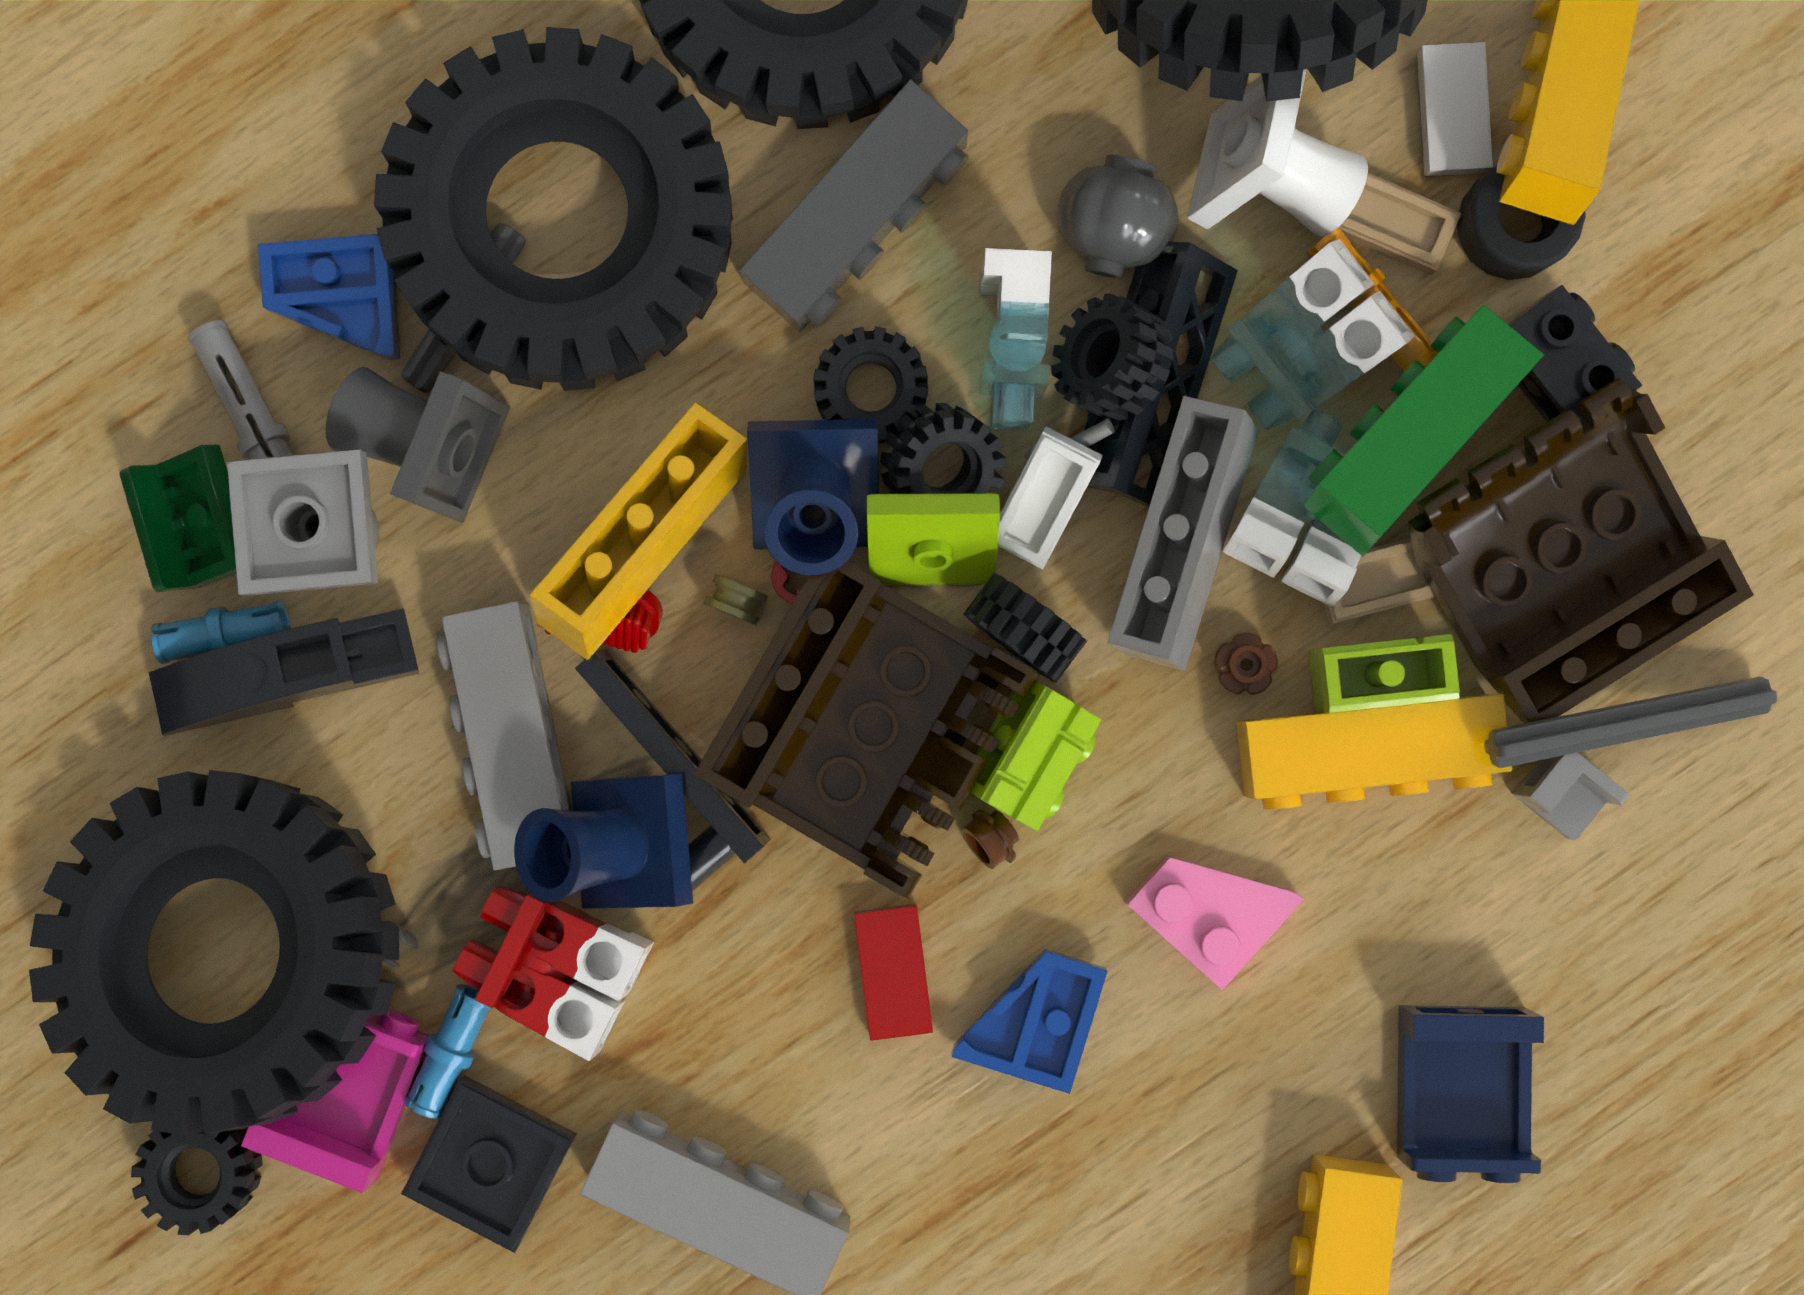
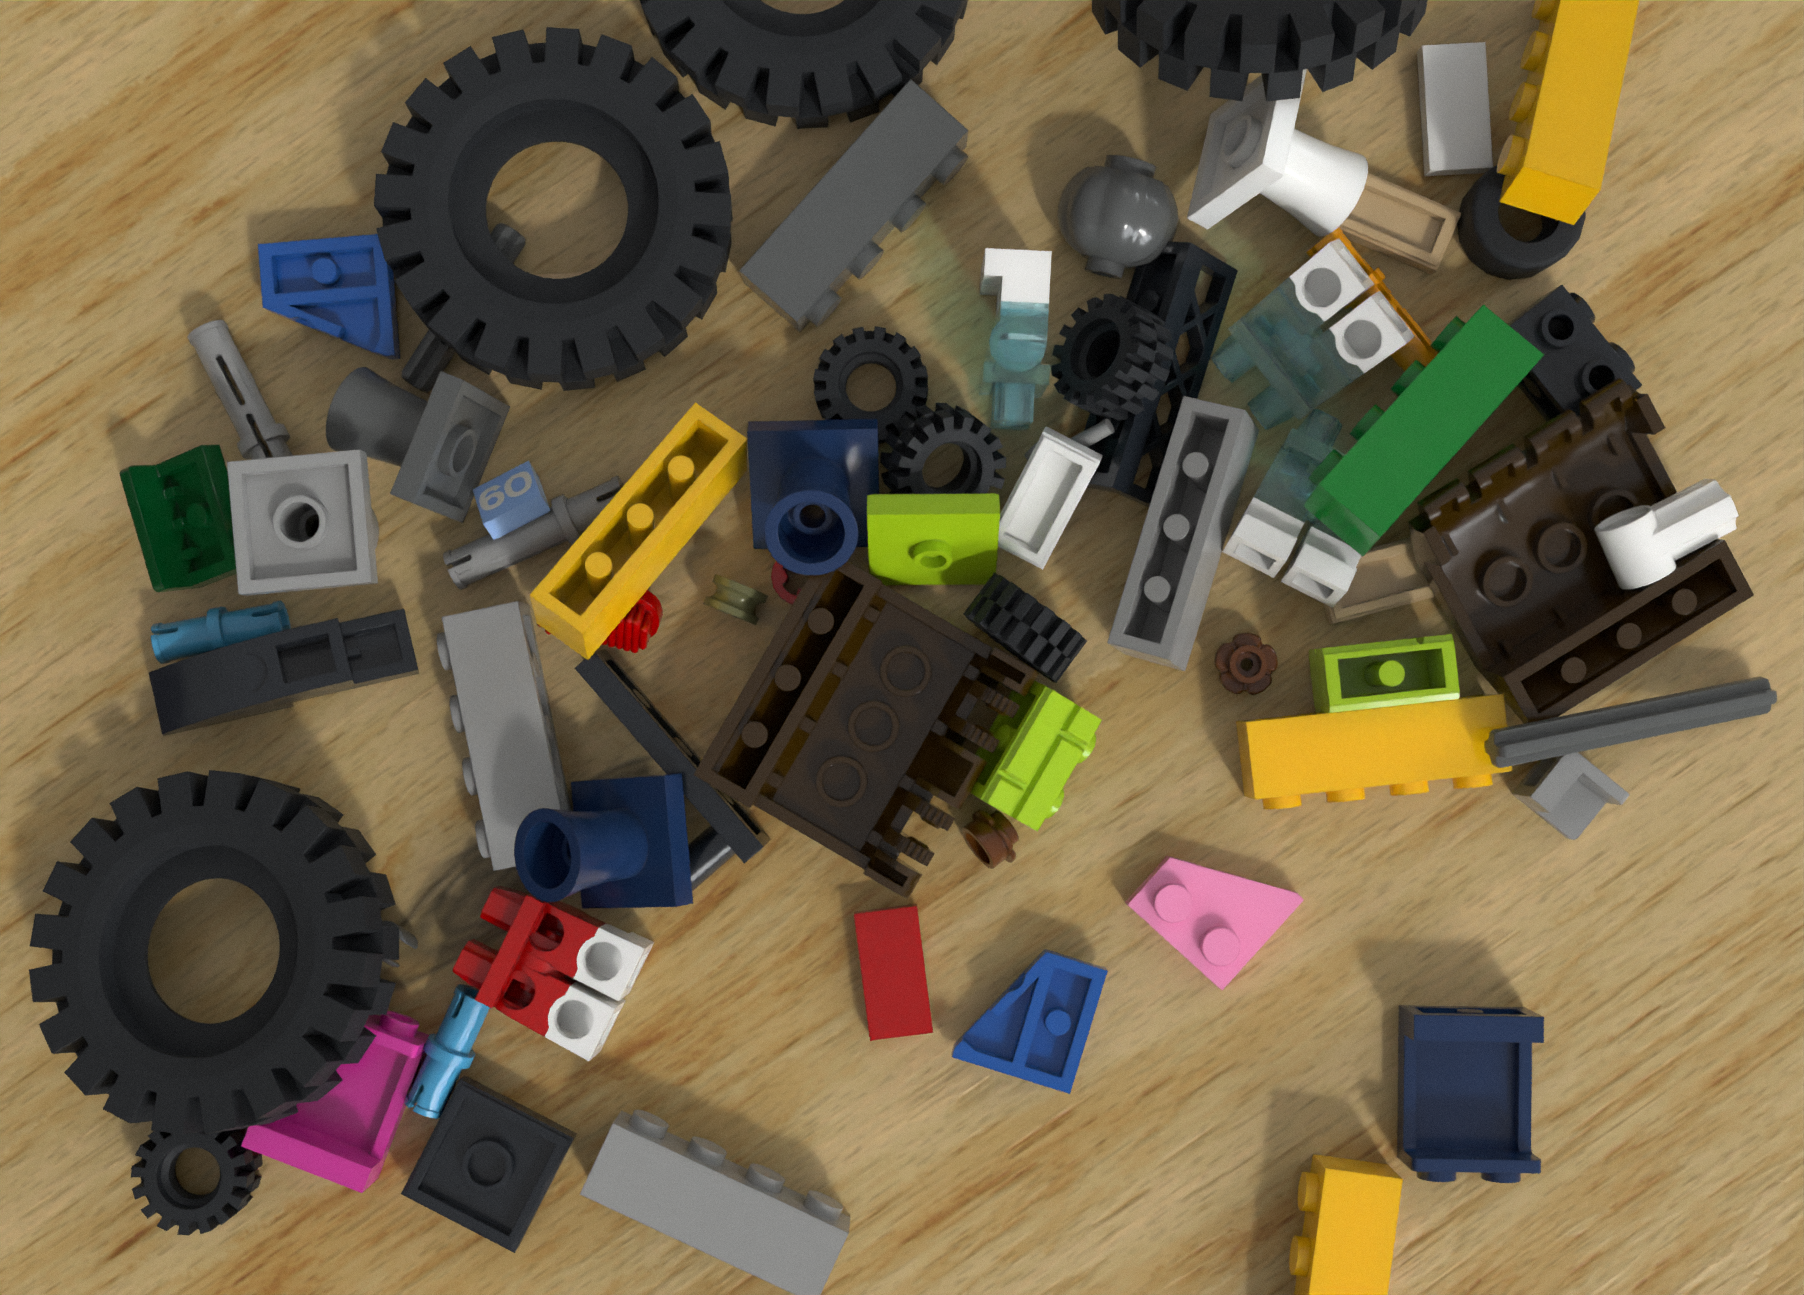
none -> light grey pin [443,476,624,590]
none -> light blue tile [472,461,551,540]
none -> white piece [1594,479,1739,589]

